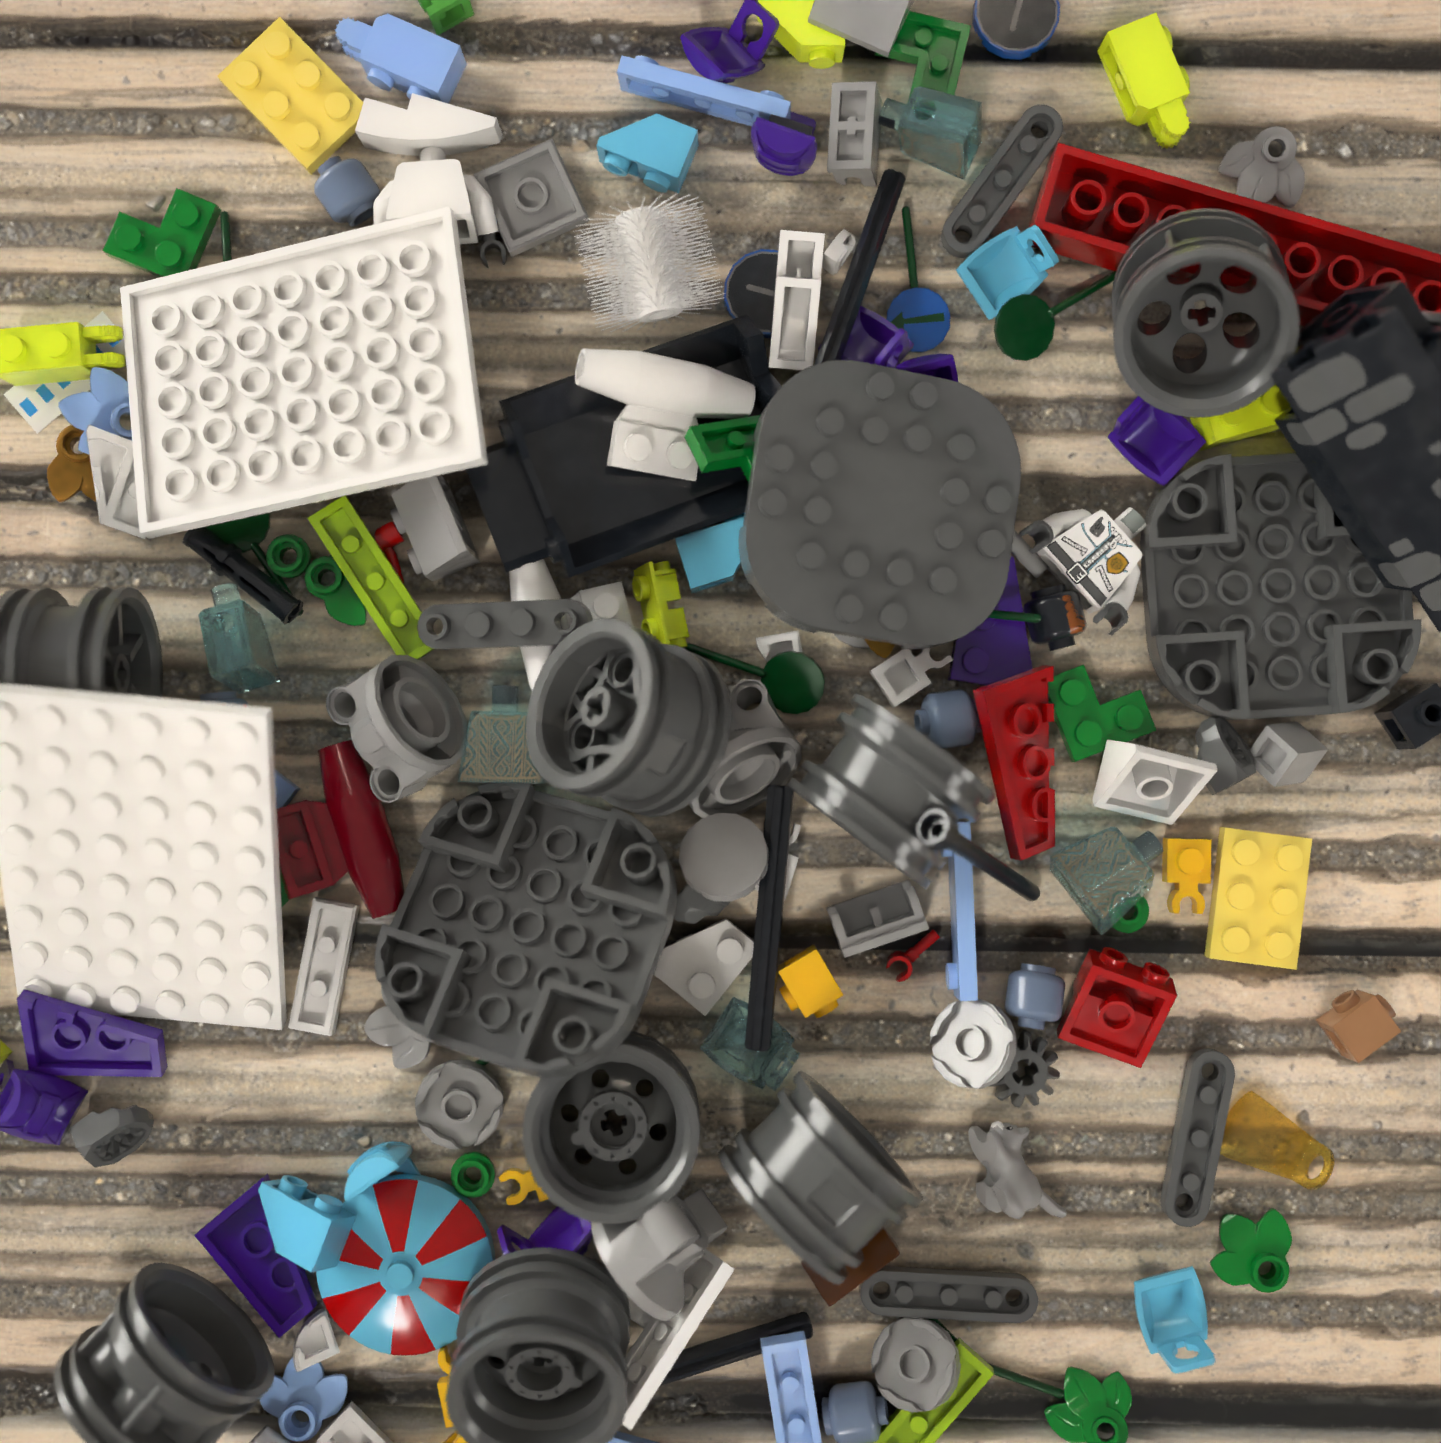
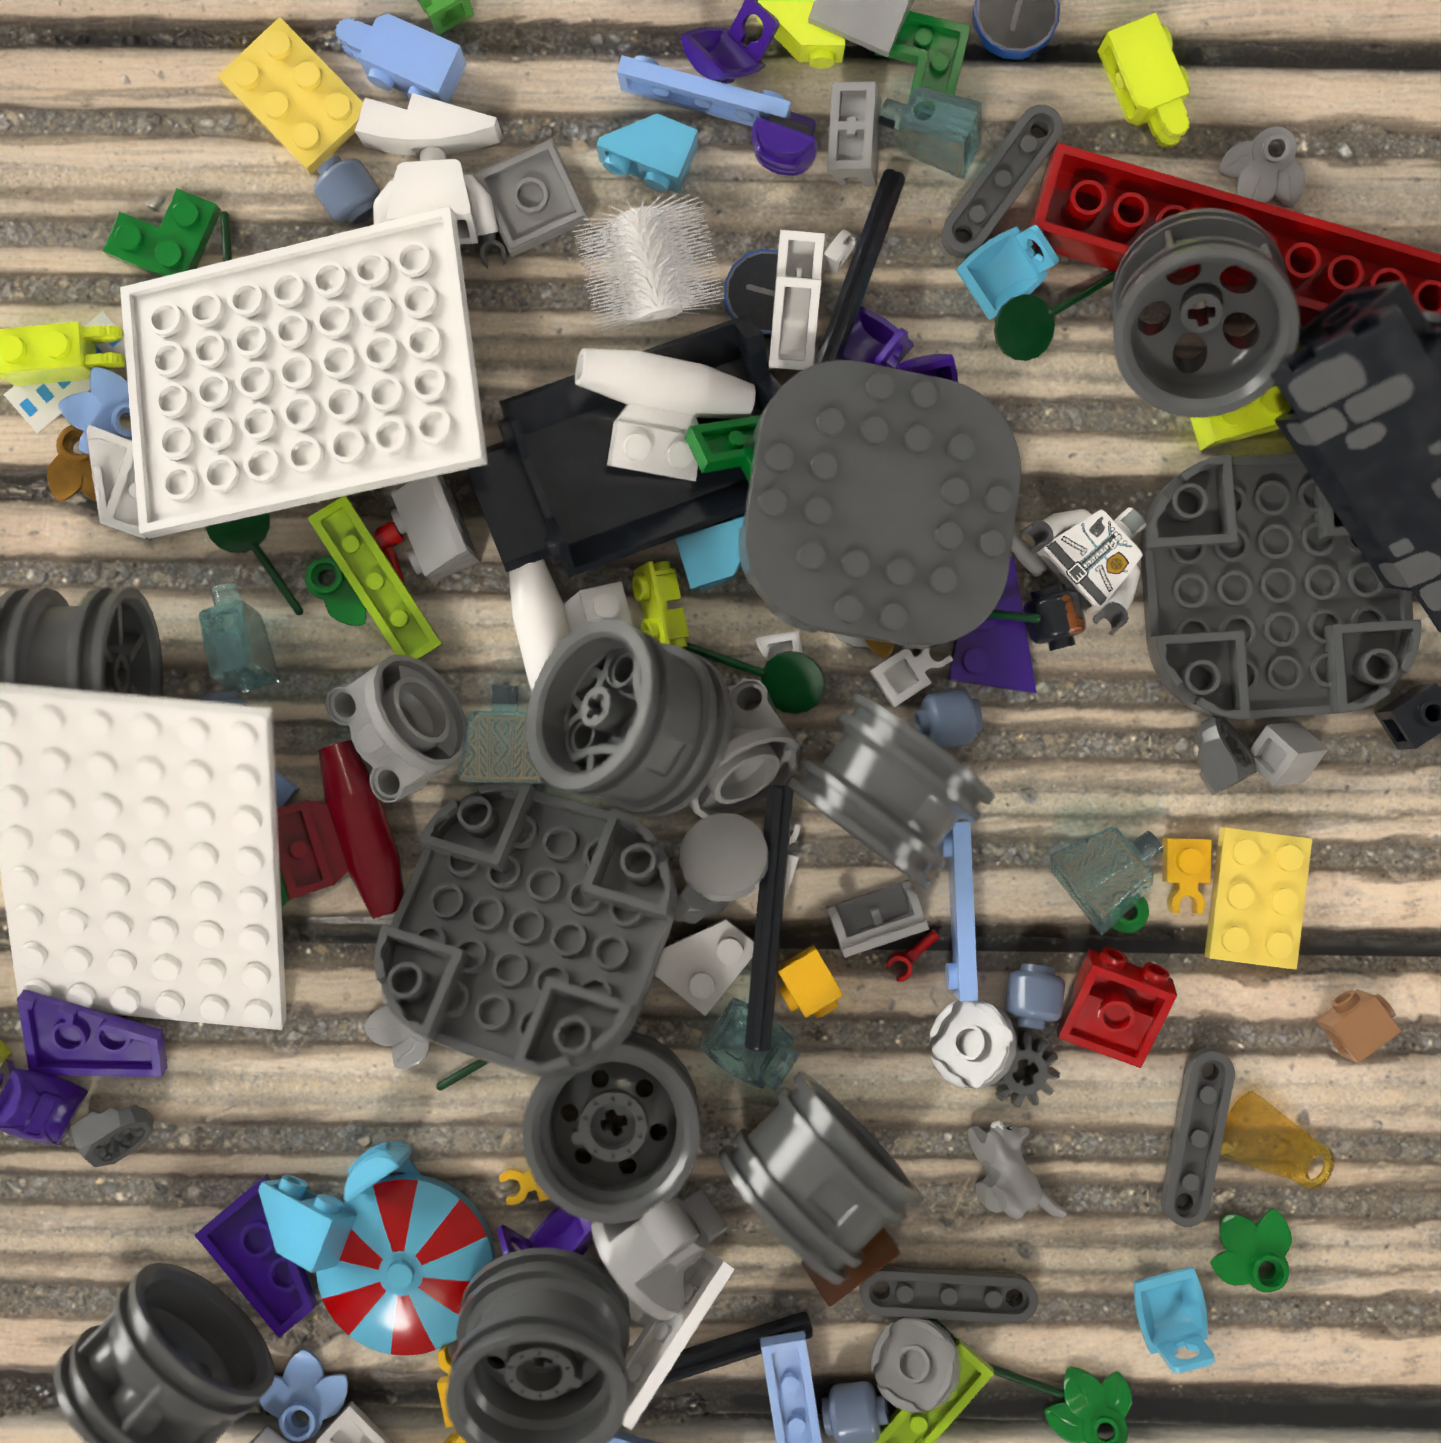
black pin [183,526,303,624] -> none
green plate [266,534,311,578] -> none
white tile [288,897,360,1036] -> none
white tile [293,1308,340,1372] -> none
light grey tile [415,1060,503,1149] -> none
dark grey plate [417,599,593,650] -> none
green plate [451,1152,496,1198] -> none
blue piece [886,206,951,353] -> none
black piece [916,809,1040,901] -> none
red wing [973,665,1055,861] -> none
green plate [1048,665,1156,762] -> none
white slope [1092,739,1218,825] -> none
dark purple piece [1108,396,1206,487] -> none

